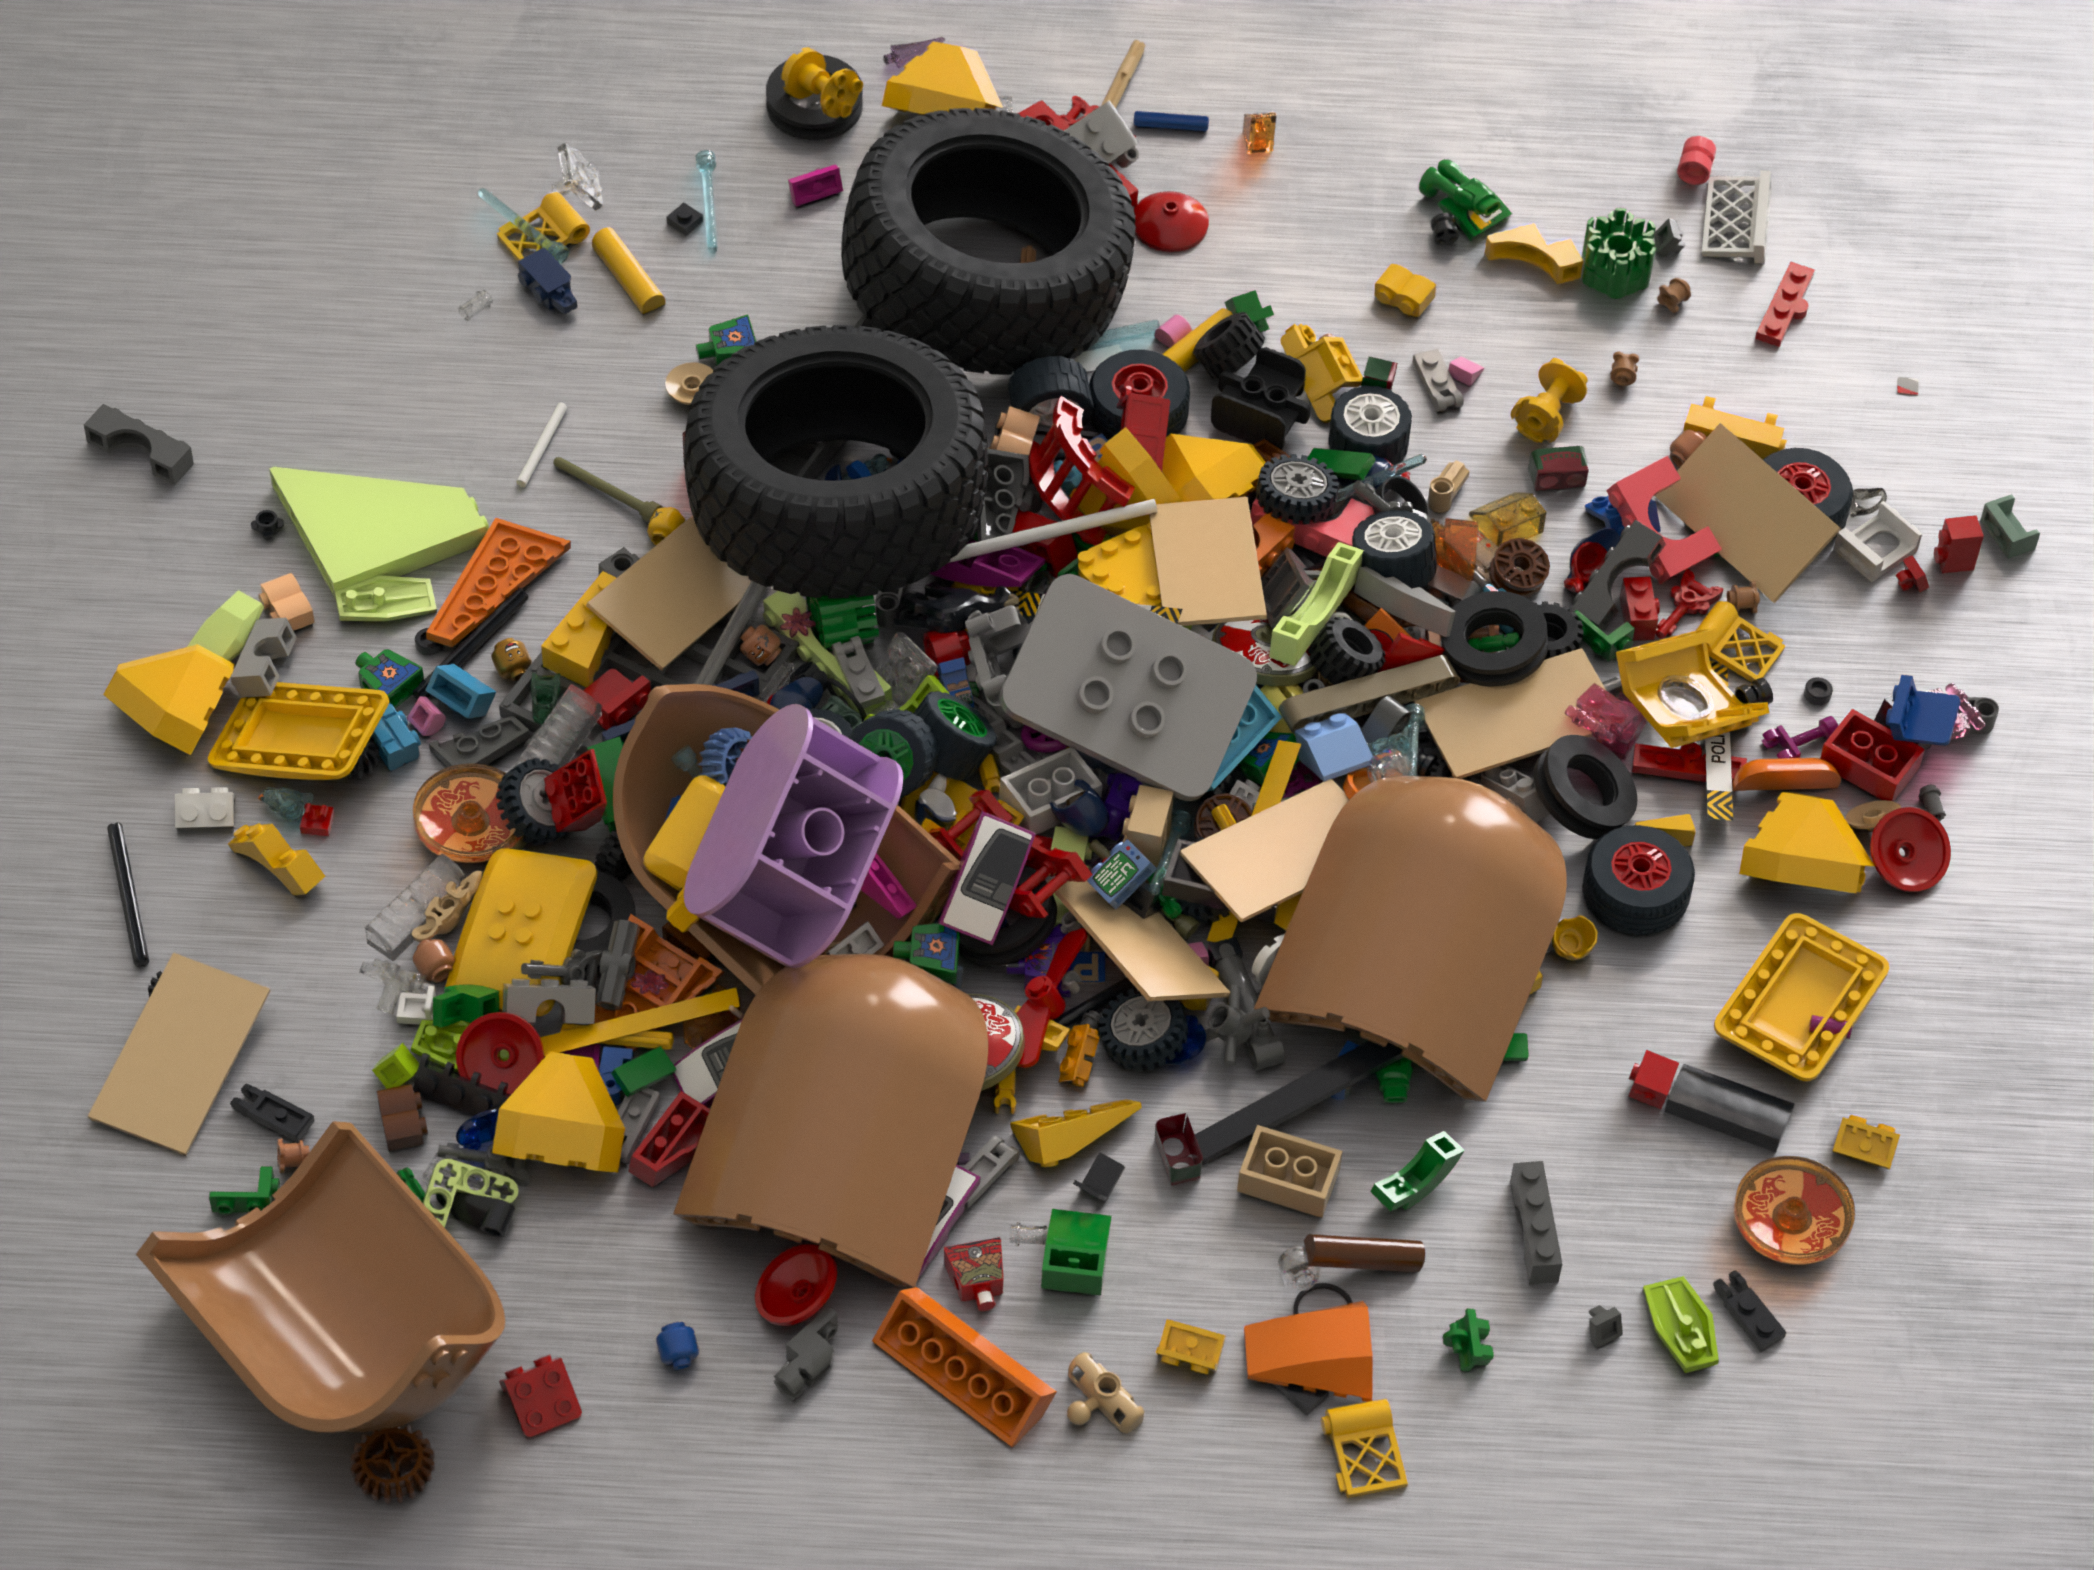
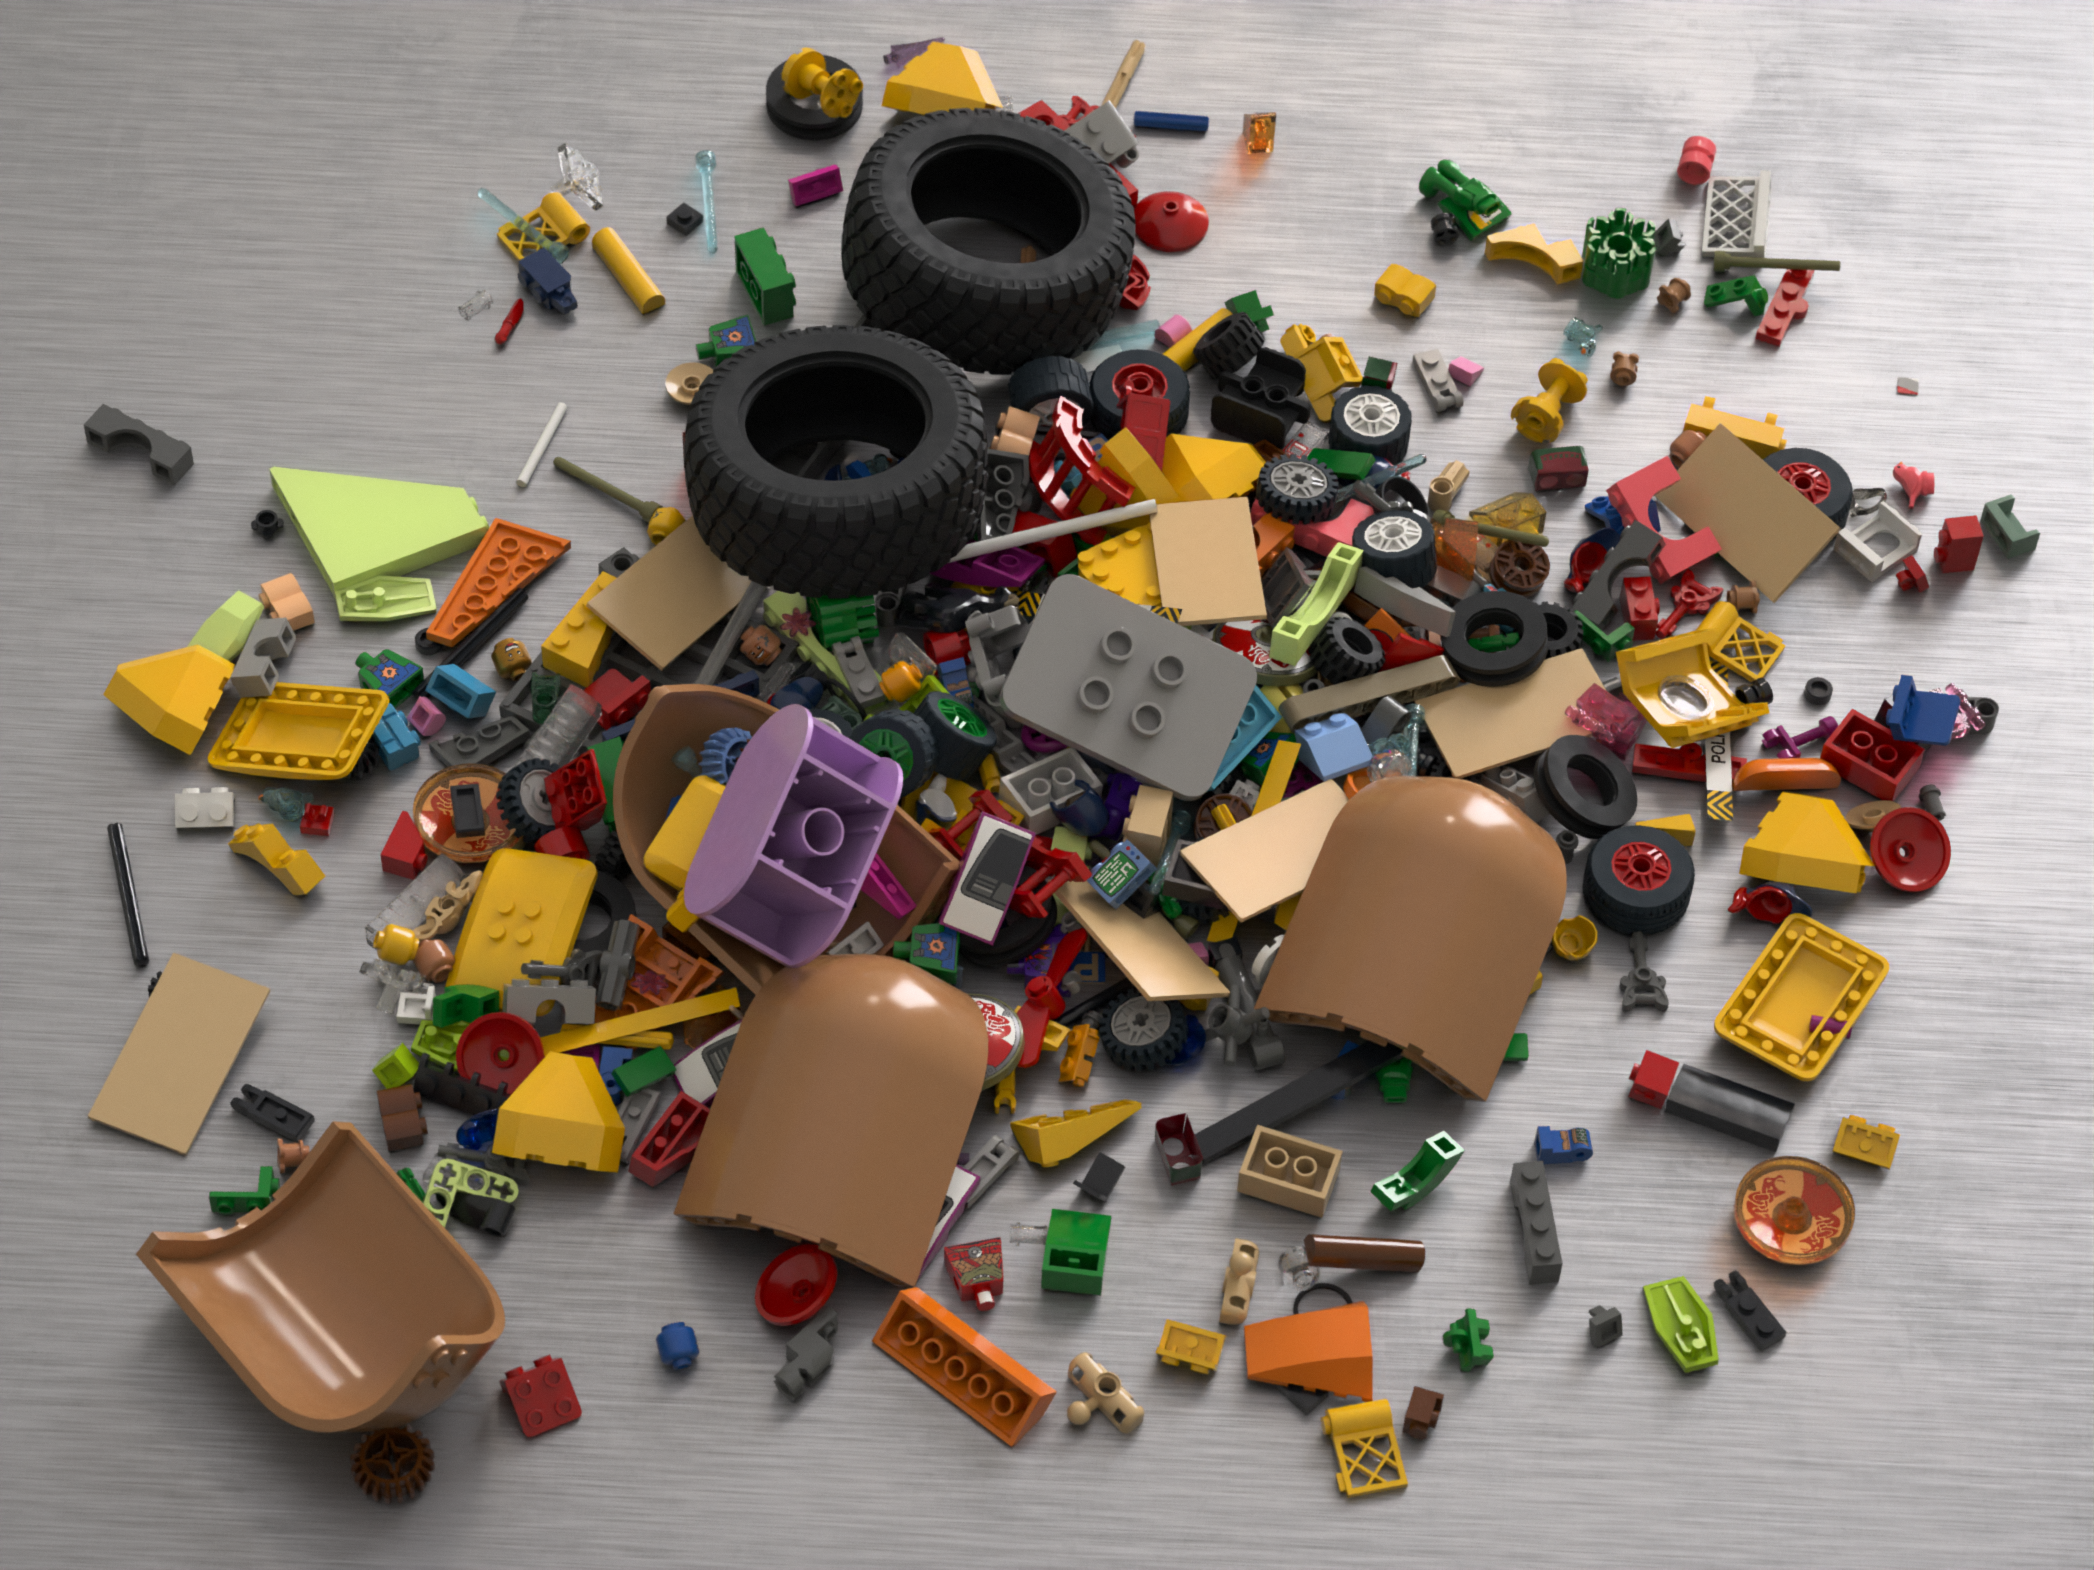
none -> yellow head [373,924,419,965]
none -> red slope [380,810,428,880]
none -> black tile [450,783,485,838]
none -> red piece [495,298,524,345]
none -> red piece [534,826,591,861]
none -> green brick [734,227,796,326]
none -> light orange head [879,661,923,702]
none -> red brick [1119,254,1151,311]
none -> tan piece [1219,1238,1259,1325]
none -> clear tile [1281,421,1329,459]
none -> reddish brown brick [1402,1386,1444,1439]
none -> olive piece [1431,510,1549,547]
none -> blue leg [1534,1126,1593,1164]
none -> dark grey pin [1556,830,1579,864]
none -> clear light blue animal [1563,317,1603,357]
none -> dark grey piece [1620,931,1669,1012]
none -> green bracket [1704,275,1768,317]
none -> olive piece [1714,251,1841,272]
none -> red hair [1728,881,1812,924]
none -> coral animal [1893,462,1934,509]

